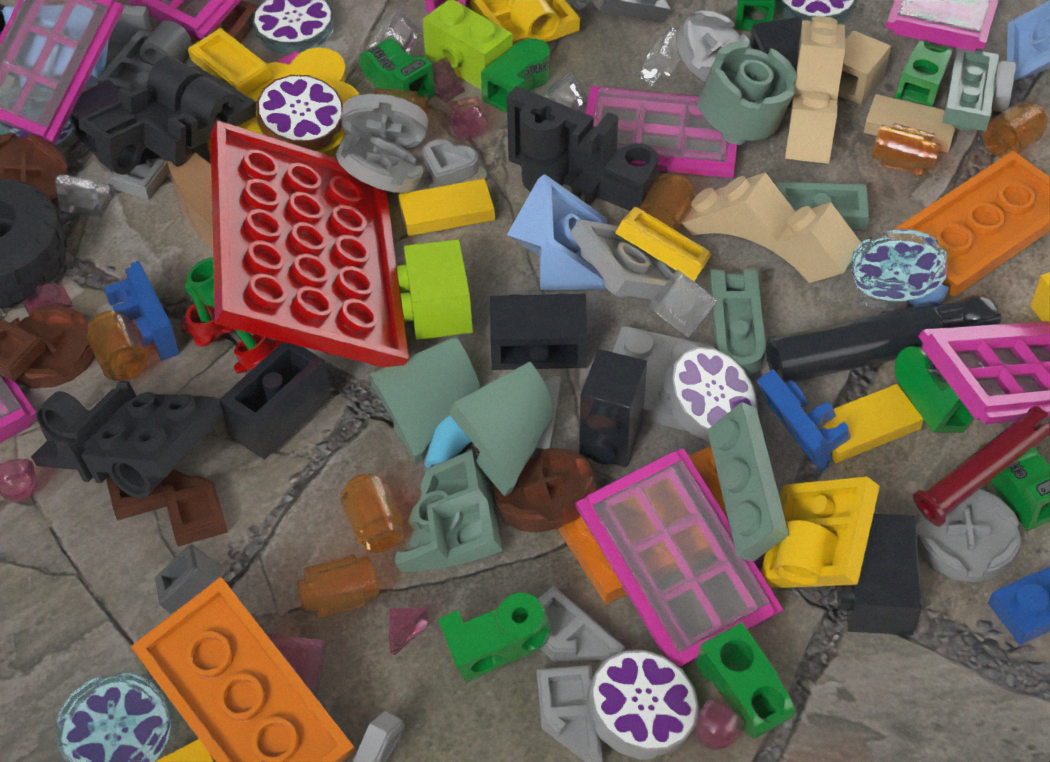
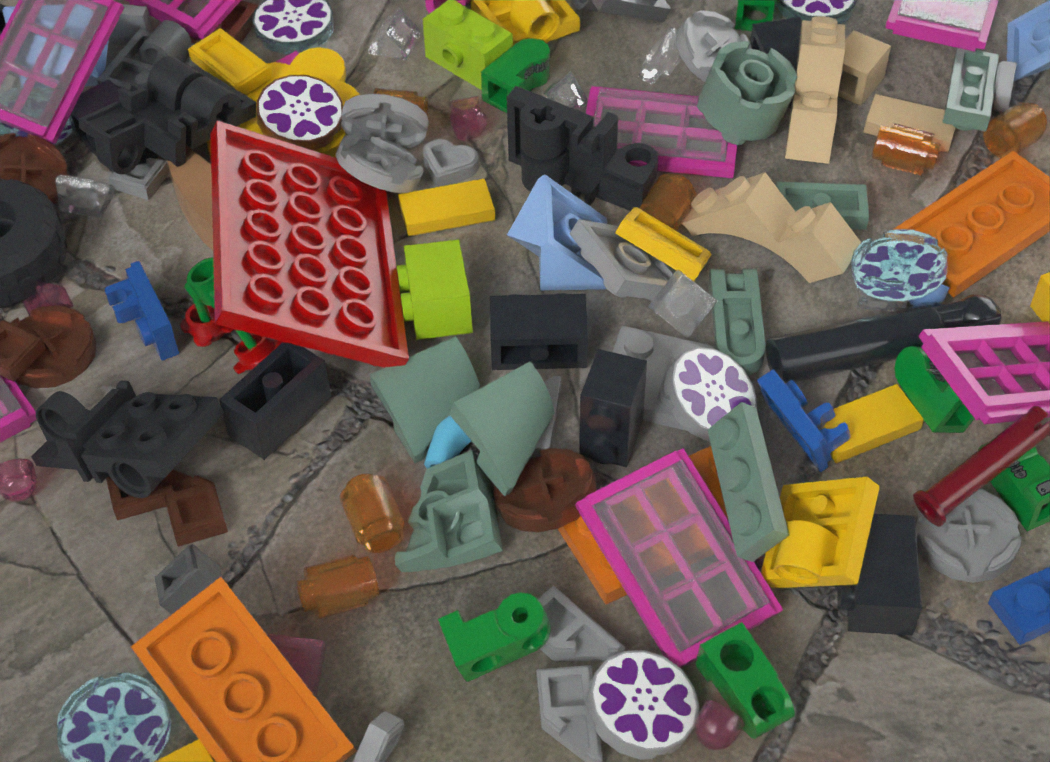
clear orange brick [87,311,149,381] -> none
green leg [359,38,435,106] -> none
clear pink piece [389,608,430,655] -> none
piece [433,57,465,103] -> none
green leg [895,39,953,107] -> none

